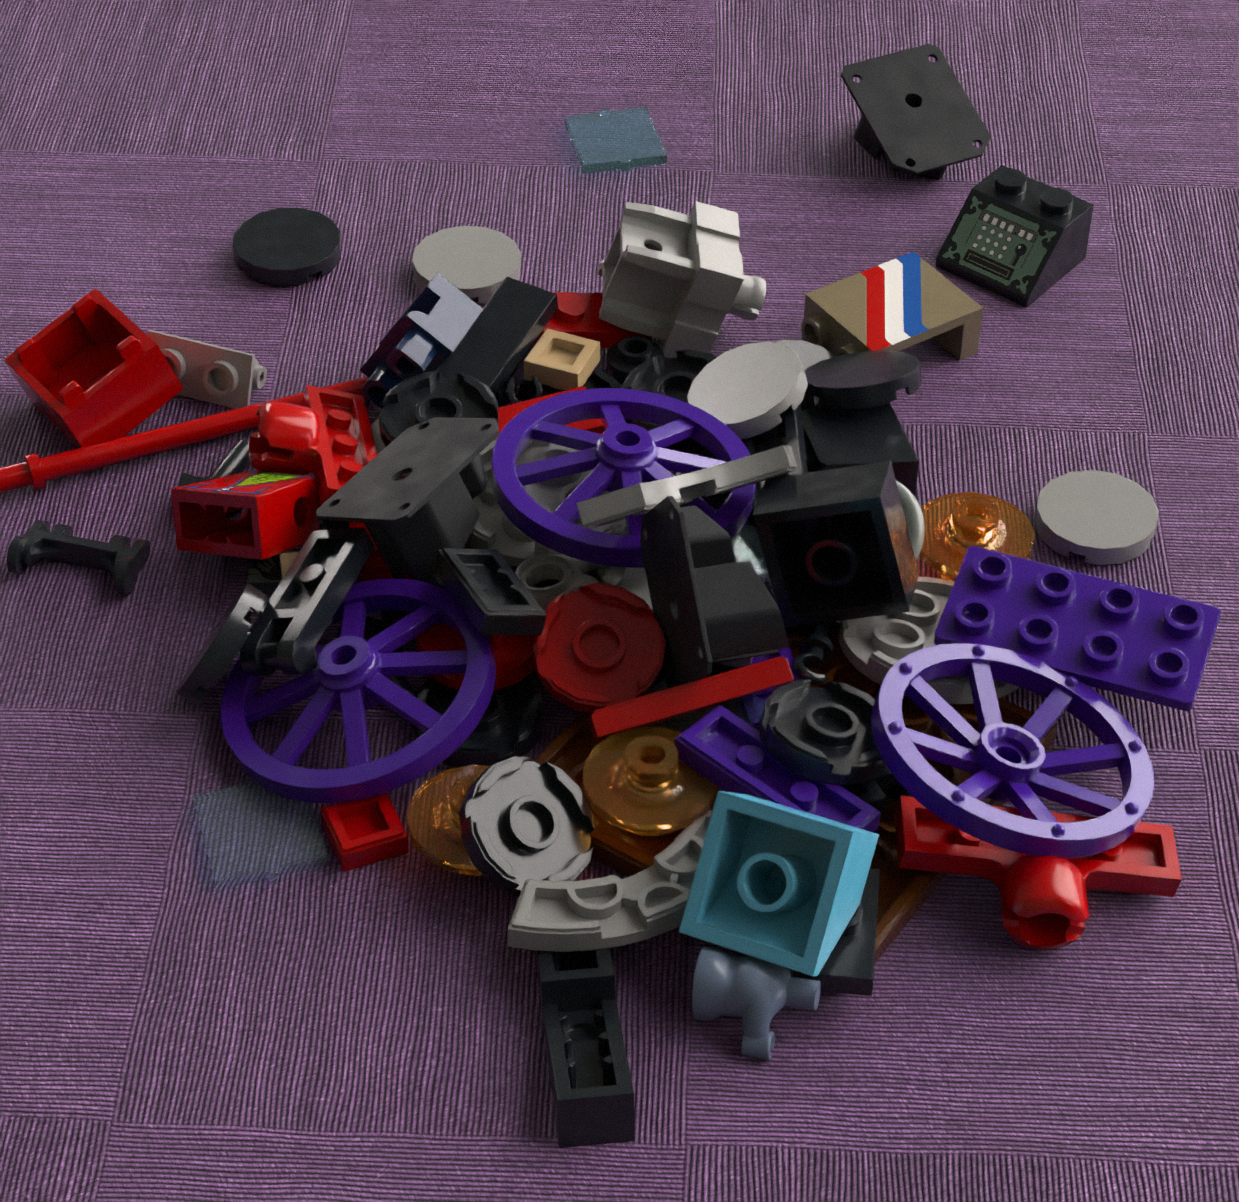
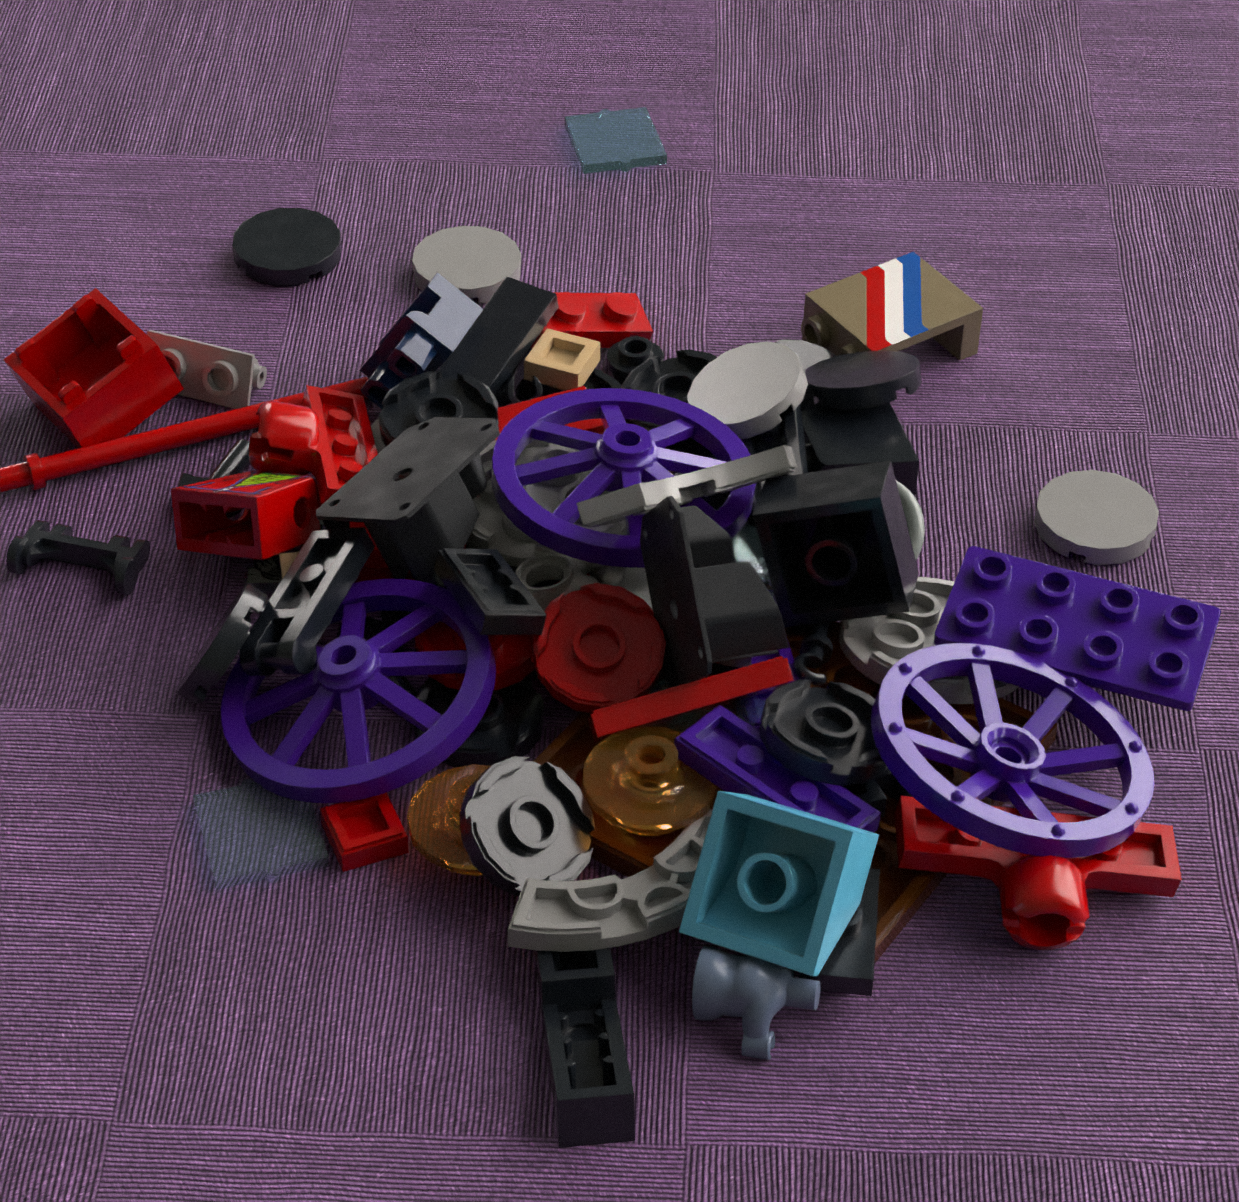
light grey piece [598,201,766,358] -> none
black piece [840,44,991,180] -> none
clear orange piece [919,492,1035,582] -> none
black slope [936,165,1094,308] -> none

